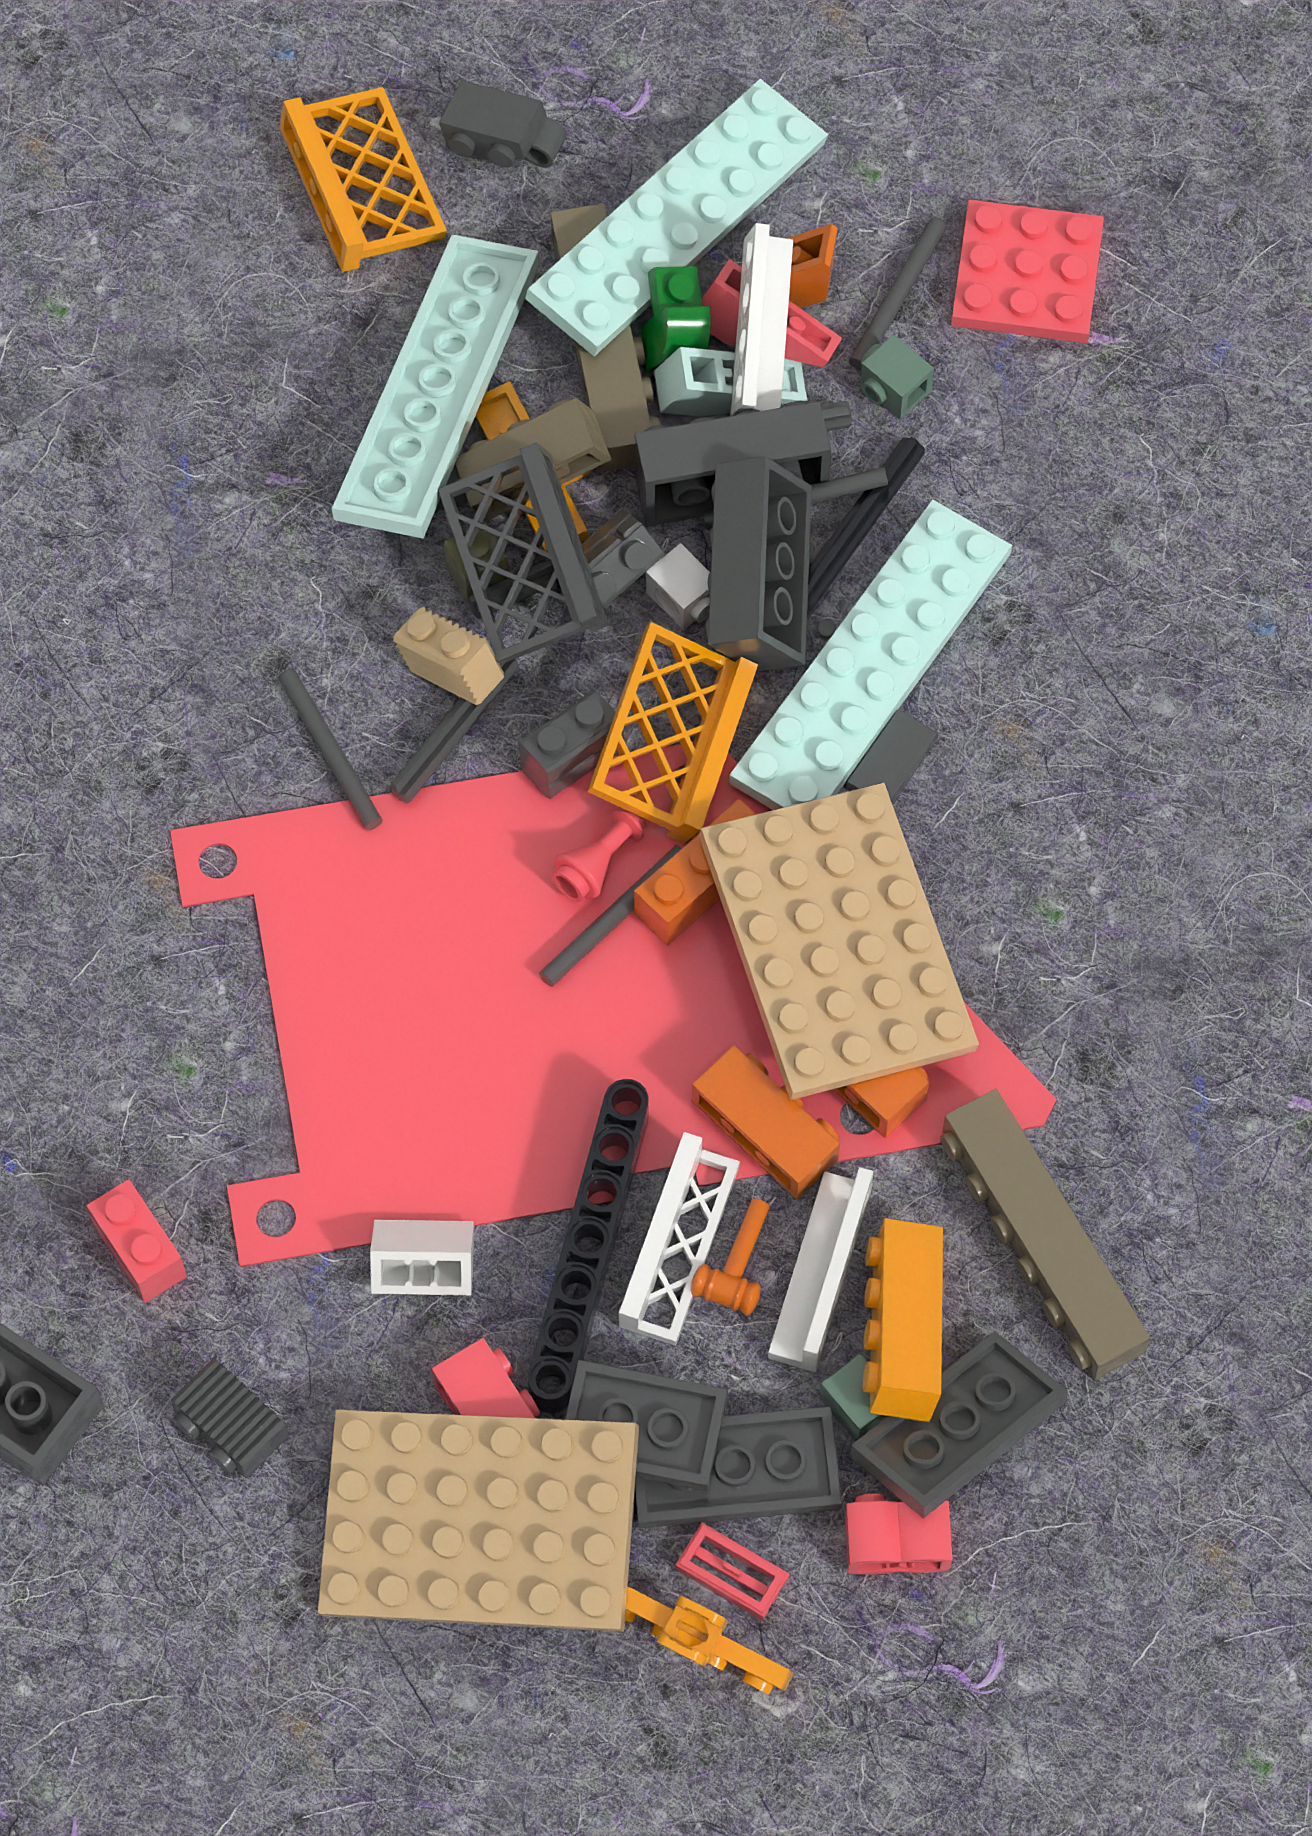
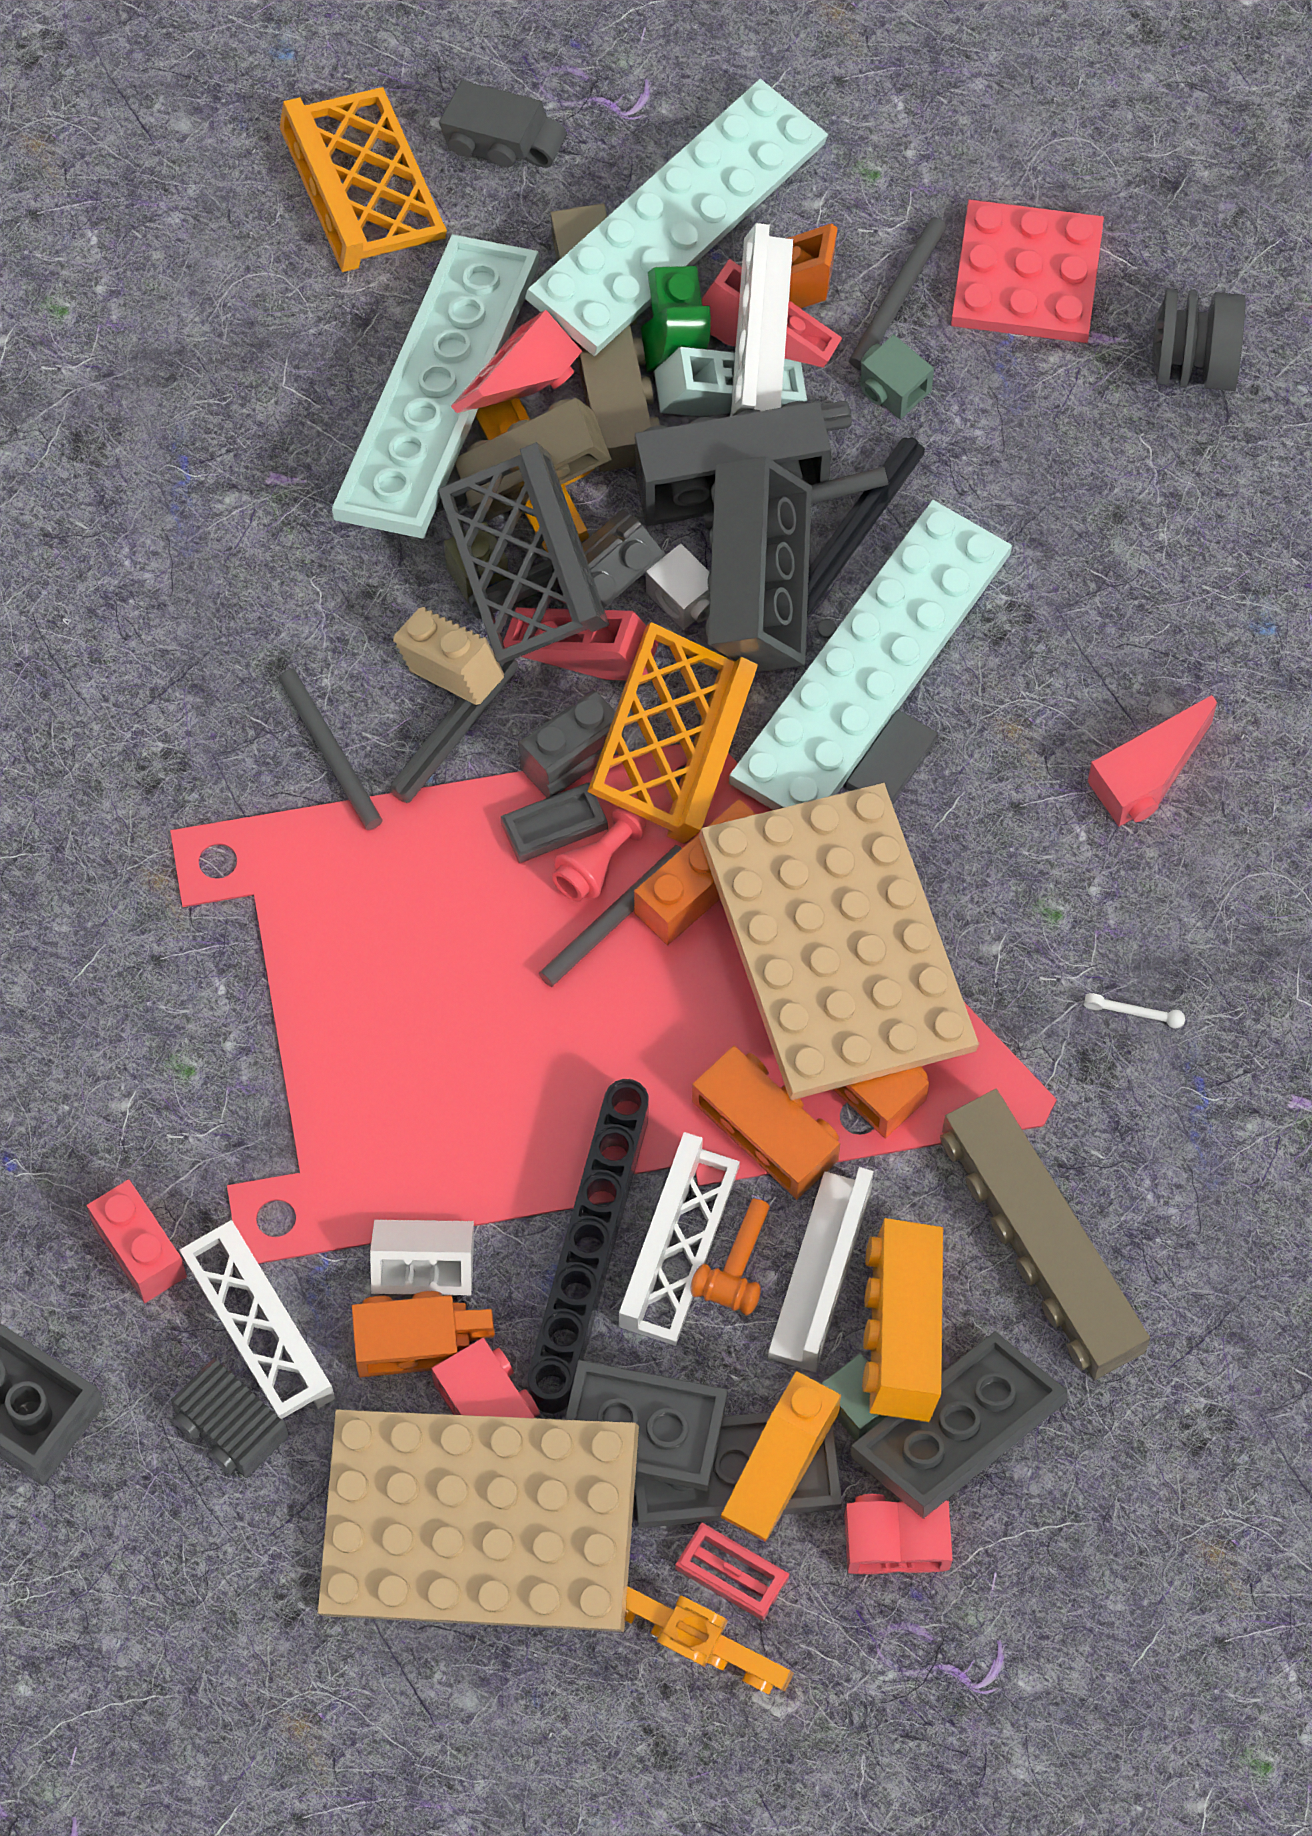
none -> white fence [179,1220,335,1419]
none -> orange hinge [352,1291,495,1378]
none -> coral slope [451,310,582,413]
none -> dark grey tile [501,782,608,863]
none -> coral slope [503,607,659,681]
none -> light orange slope [721,1371,841,1542]
none -> white hinge [1084,993,1185,1029]
none -> coral slope [1088,695,1217,827]
none -> dark grey wheel [1152,288,1246,391]

